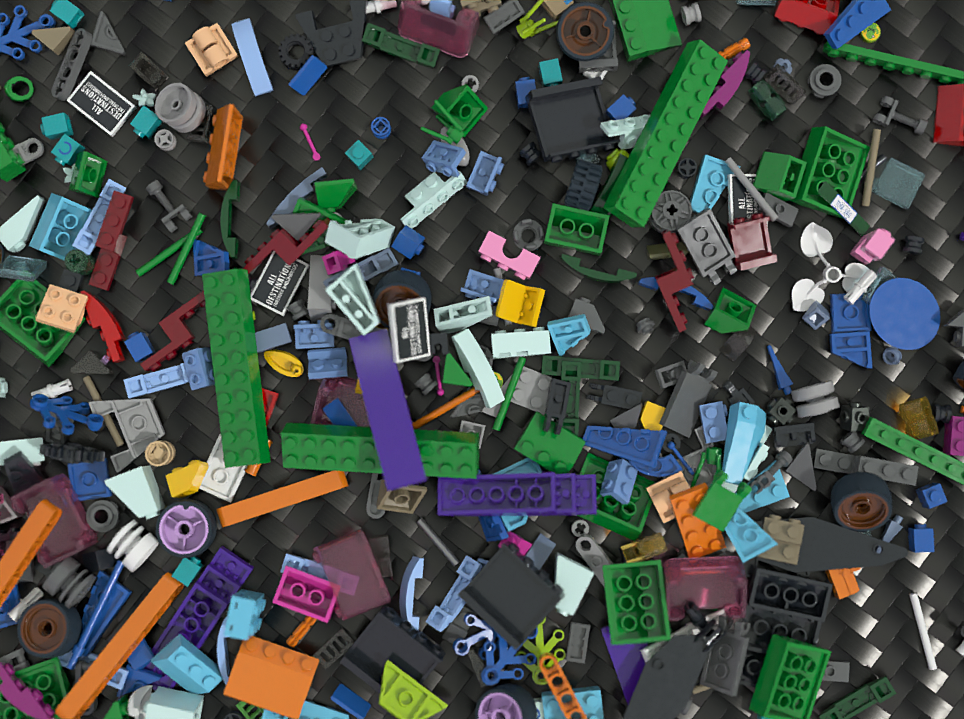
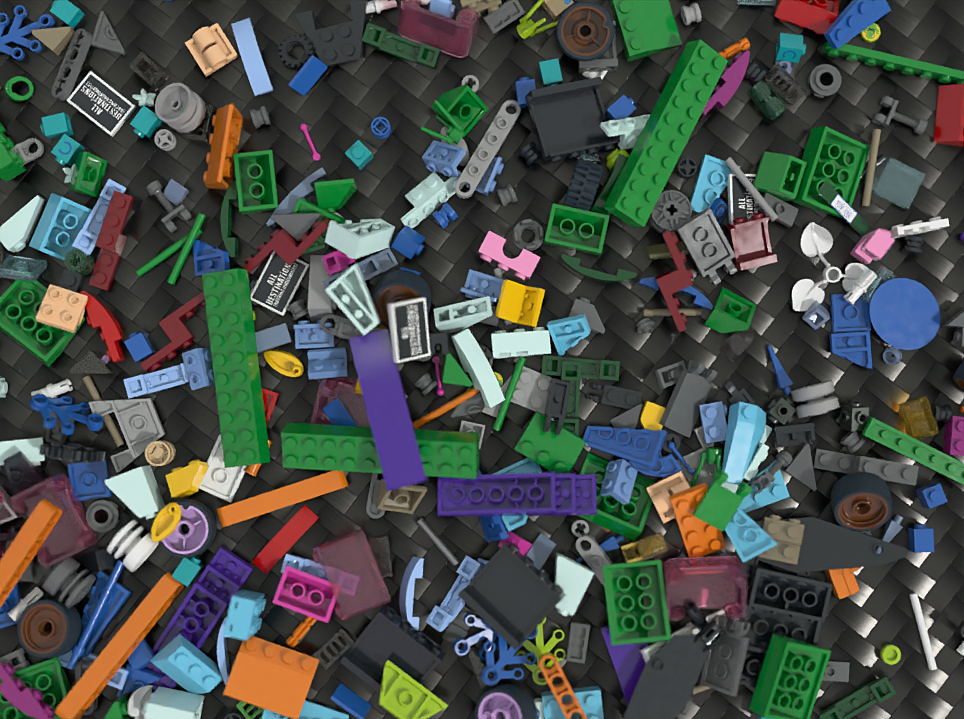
none -> yellow arm [151,503,182,542]
none -> sand blue slope [163,179,189,207]
none -> green slope [233,150,279,215]
none -> dark grey wheel [250,105,271,128]
none -> red slope [252,505,319,574]
none -> blue wheel [431,202,458,229]
none -> light grey plate [455,100,521,199]
none -> dark grey wheel [496,184,518,207]
none -> blue piece [576,534,625,563]
none -> dark tan bar [643,308,701,317]
none -> blue tile [710,198,728,224]
none -> teal brick [776,33,806,63]
none -> lime tile [880,644,901,665]
none -> white wing [888,216,950,239]

